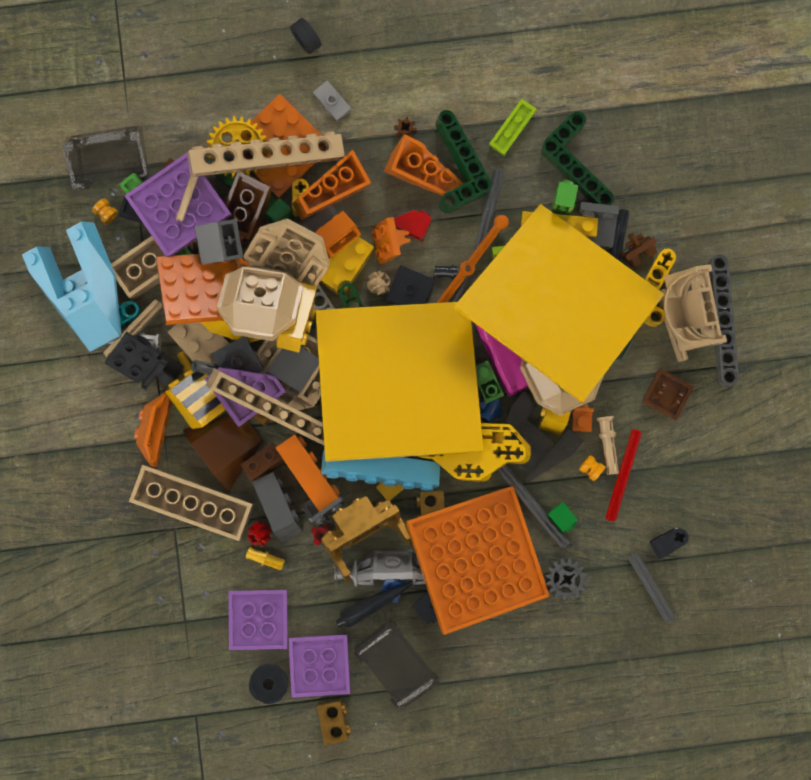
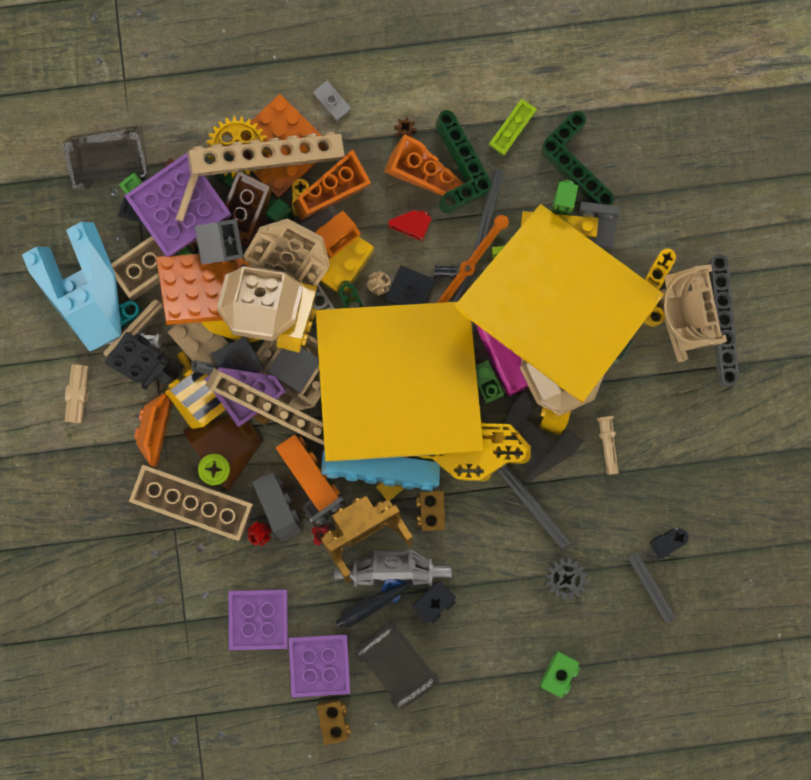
light orange wheel [92,198,119,225] -> none
reddish brown brick [240,443,285,481] -> none
yellow axle [245,547,285,570] -> none
black plate [249,664,288,704] -> none
black tyre [290,18,322,54] -> none
orange plate [372,217,411,265] -> none
orange plate [405,486,550,635] -> none
blue piece [479,399,502,423] -> none
green brick [547,502,578,533] -> none
orange bracket [572,404,594,432] -> none
light orange wheel [579,454,606,481] -> none
red axle [605,429,642,522] -> none
black axle [610,209,630,261] -> none
reddish brown hips [621,233,657,267] -> none
reddish brown plate [641,369,694,421] -> none
none -> tan piece [64,364,89,423]
none -> lime gear [198,454,230,485]
none -> bright green brick [539,650,580,698]

